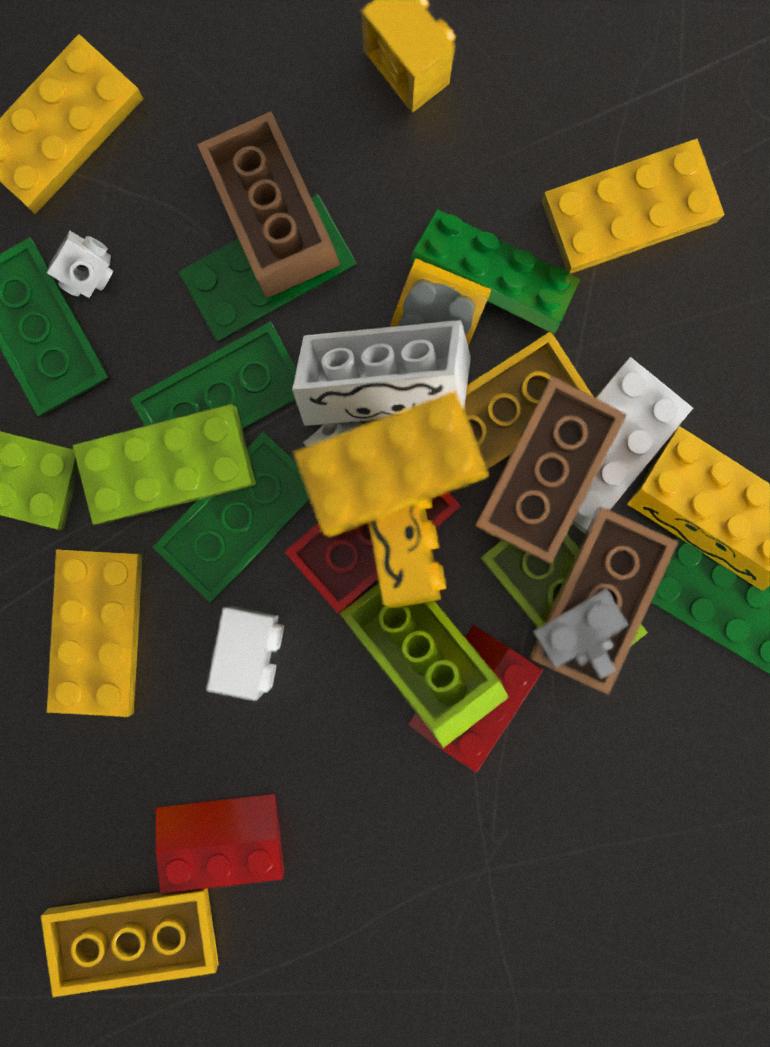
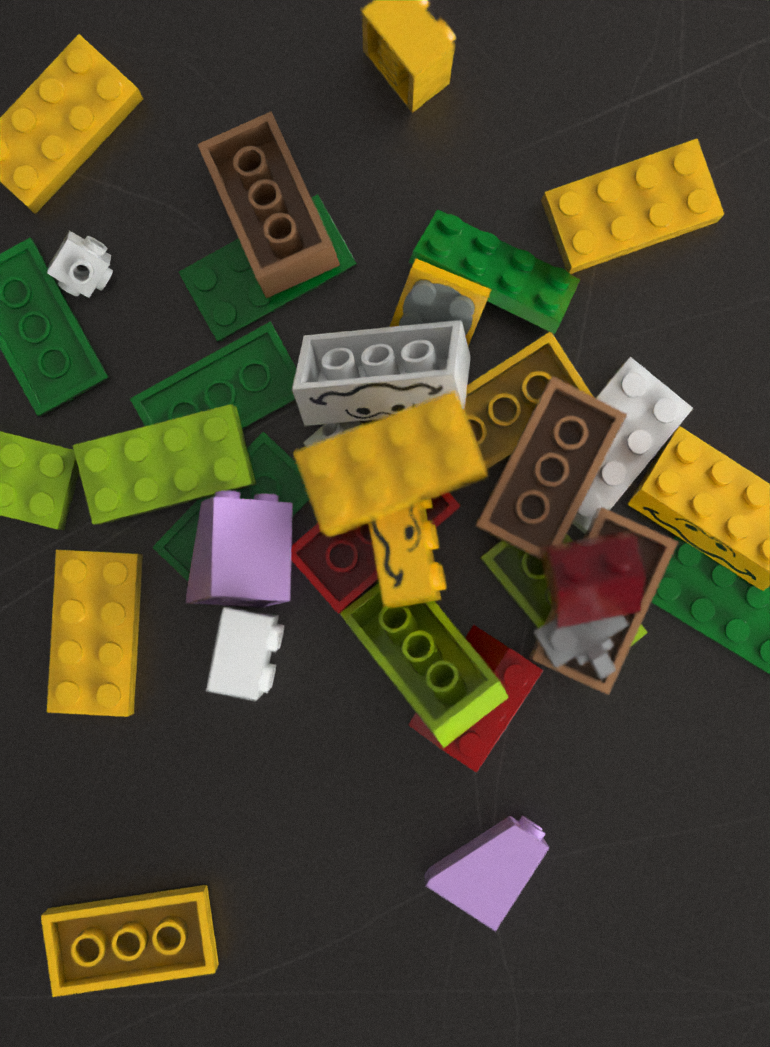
red slope [156,793,284,894] -> none
none -> lavender slope [186,491,292,608]
none -> lavender slope [424,815,549,931]
none -> dark red slope [540,532,645,628]

